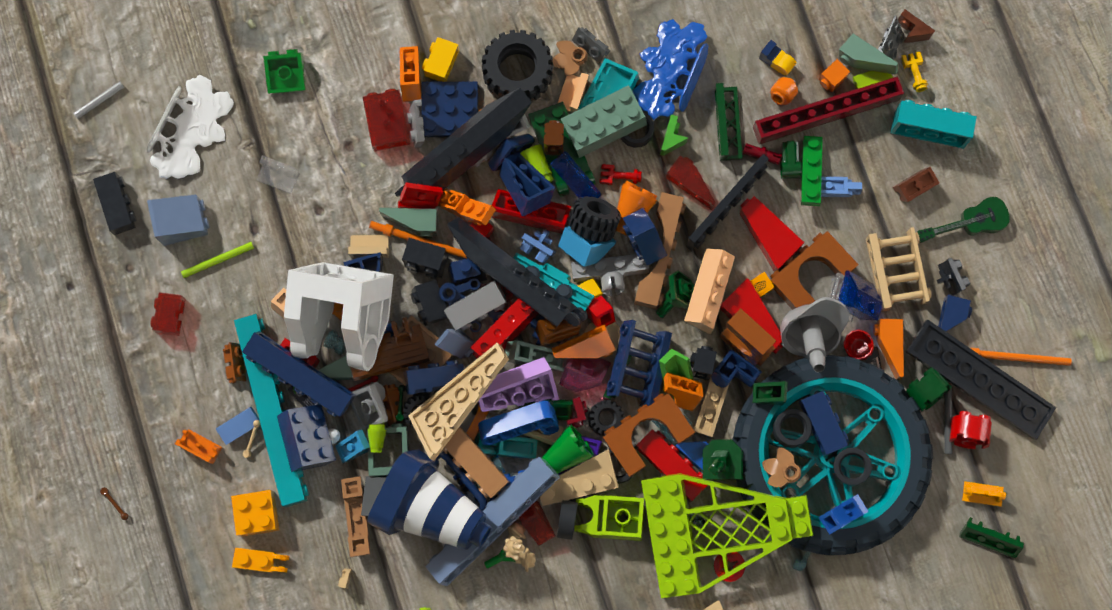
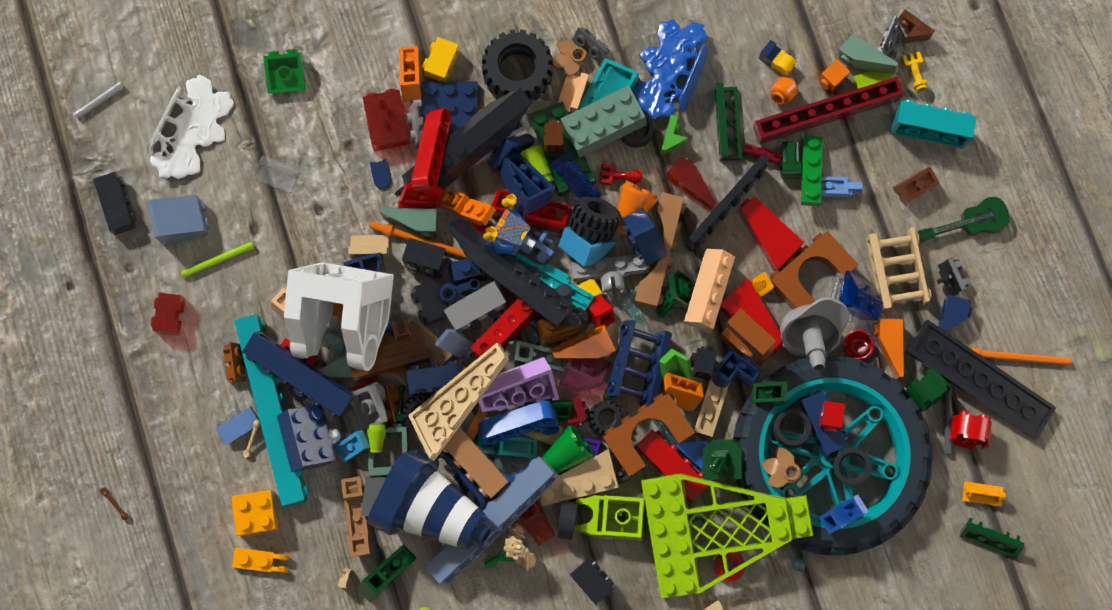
orange hinge [175,429,223,464] -> none
none -> dark green slope [357,544,417,603]
none -> dark blue piece [370,158,390,189]
none -> red beam [412,108,451,191]
none -> torso [483,194,536,255]
none -> black brick [570,559,614,605]
none -> clear light blue arm [622,289,639,317]
none -> red brick [819,401,845,432]

